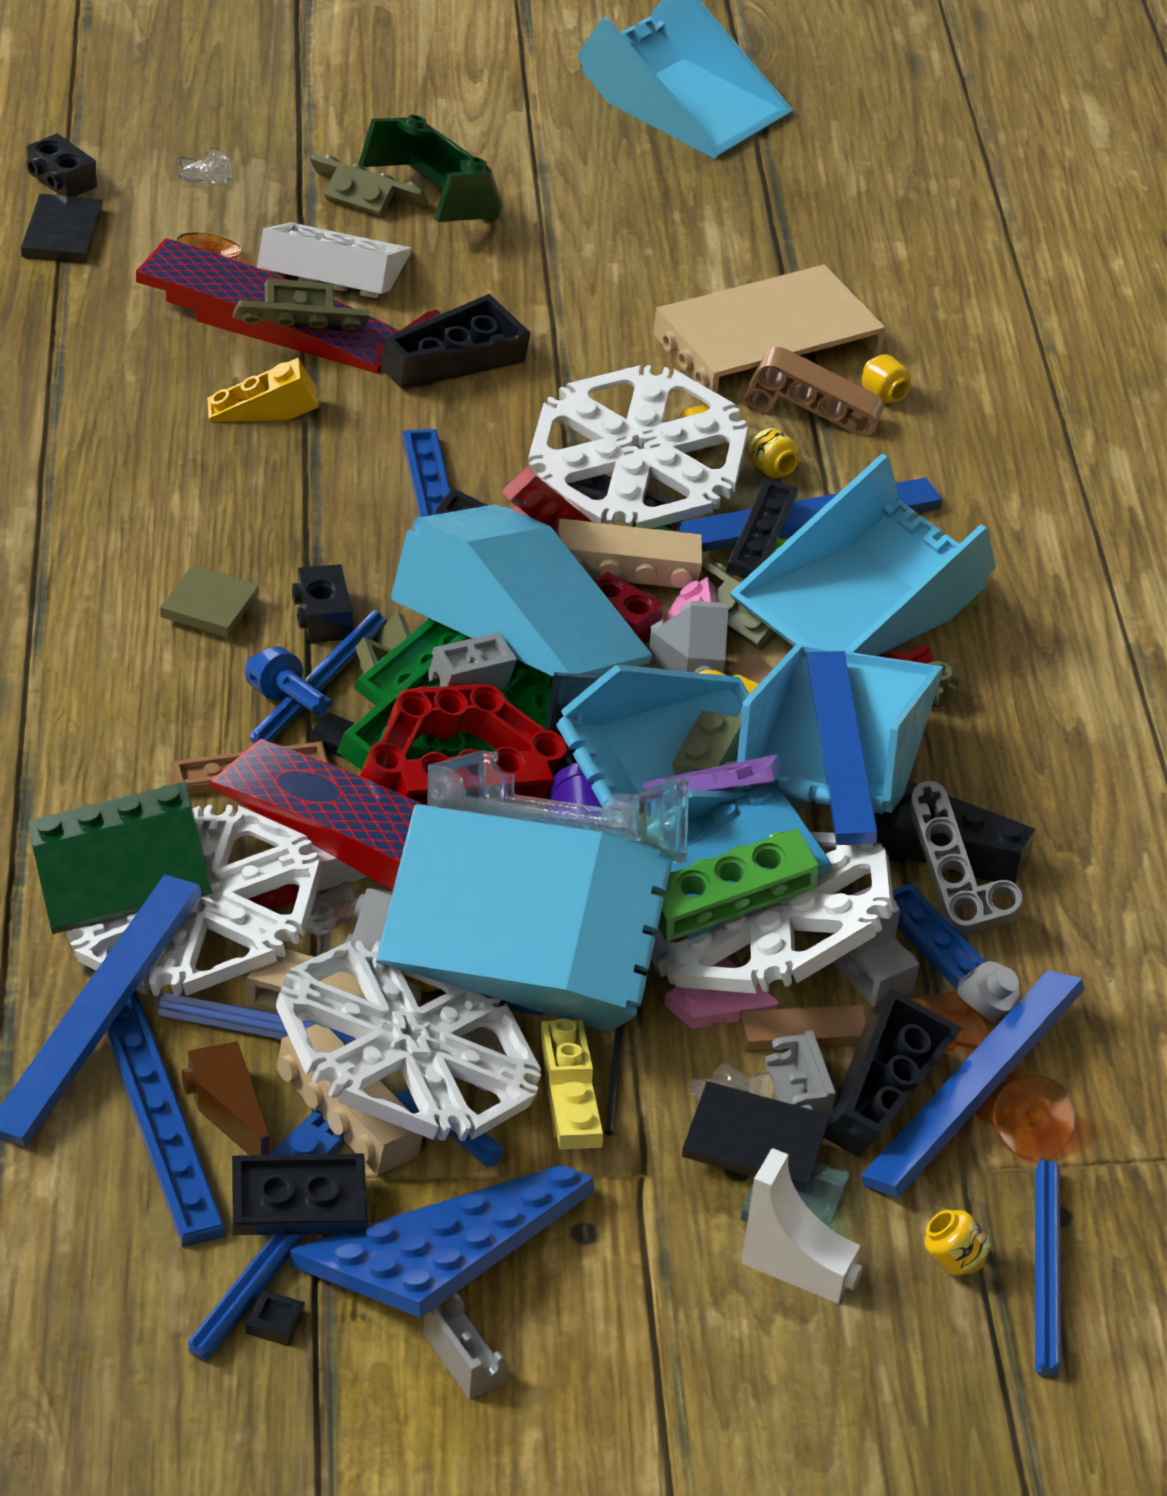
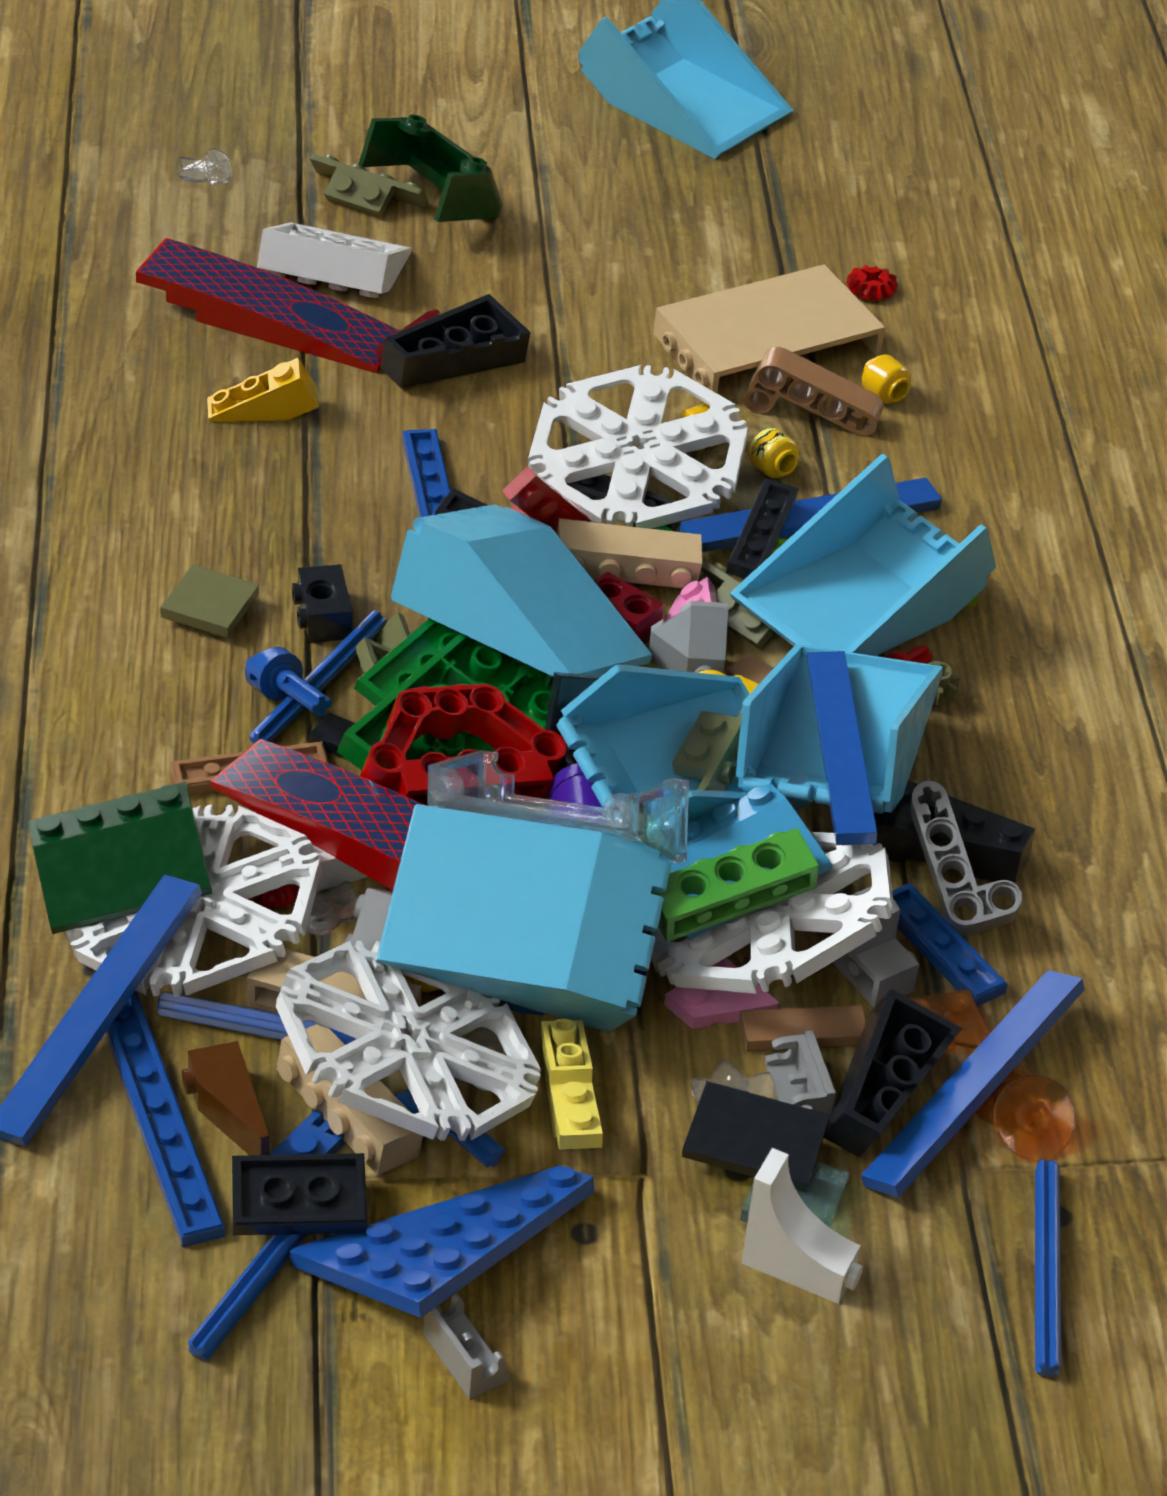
black tile [21,193,103,263] -> none
black brick [26,133,97,197] -> none
clear orange dish [177,232,241,260] -> none
olive bracket [233,279,370,331] -> none
black tile [246,1289,305,1346] -> none
light grey hinge [429,632,517,690] -> none
black piece [605,1024,624,1135] -> none
medium lavender wing [643,754,781,798] -> none
yellow head [924,1210,990,1276] -> none
light grey piece [957,961,1020,1023] -> none
none -> red gear [846,265,898,301]

